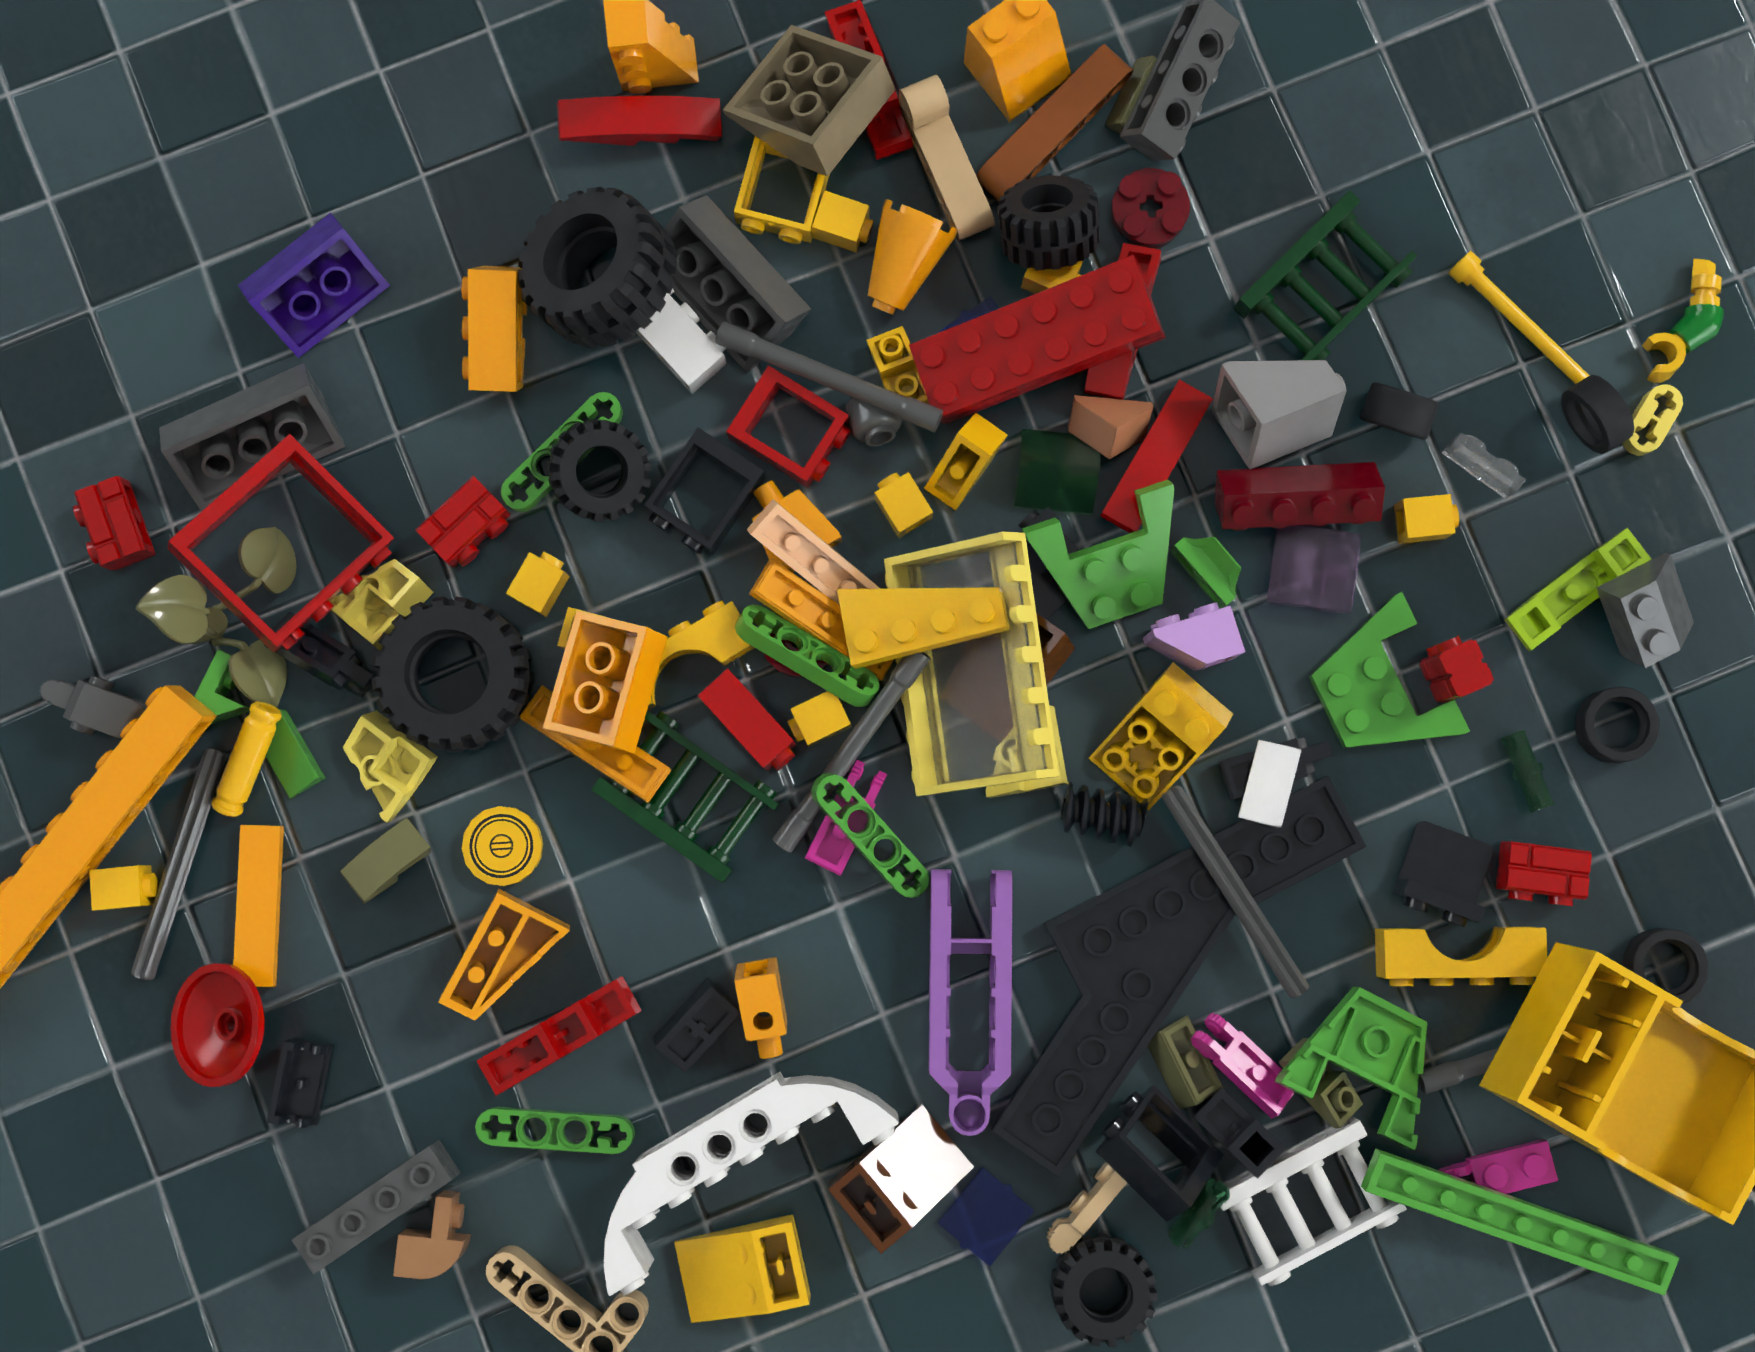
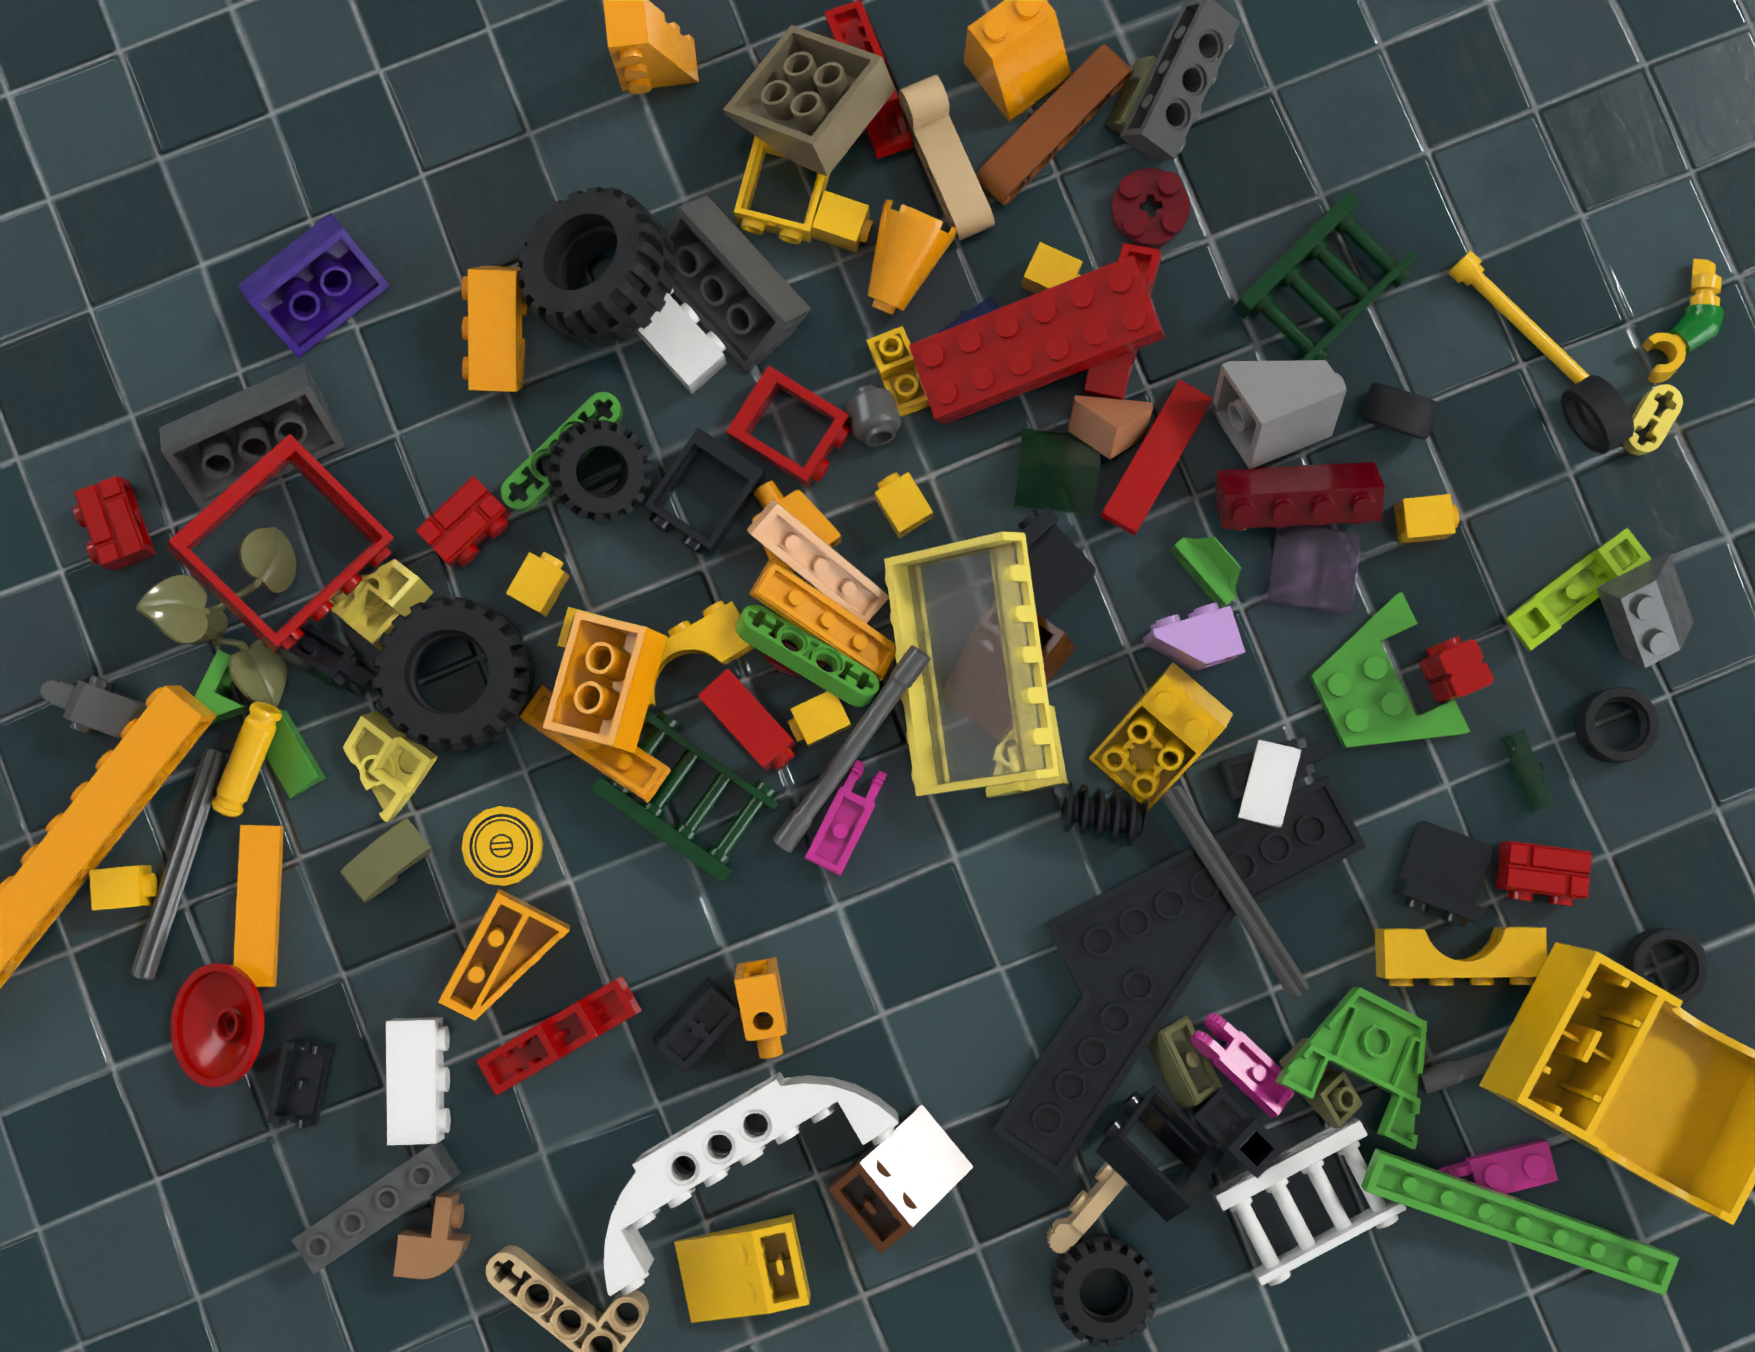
bright green beam [475,1107,635,1154] -> none
red slope [557,96,722,146] -> none
dark grey piece [715,321,944,433] -> none
bright green beam [811,773,929,898] -> none
yellow wing [837,587,1010,669] -> none
yellow slope [924,413,1008,511] -> none
medium lavender piece [928,869,1012,1136] -> none
clear blue piece [938,1167,1034,1266] -> none
black tyre [998,175,1100,270] -> none
bright green wing [1022,479,1174,629] -> none
clear green pin [1168,1179,1230,1249] -> none
clear plate [1442,433,1526,499] -> none
none -> white brick [386,1017,451,1145]

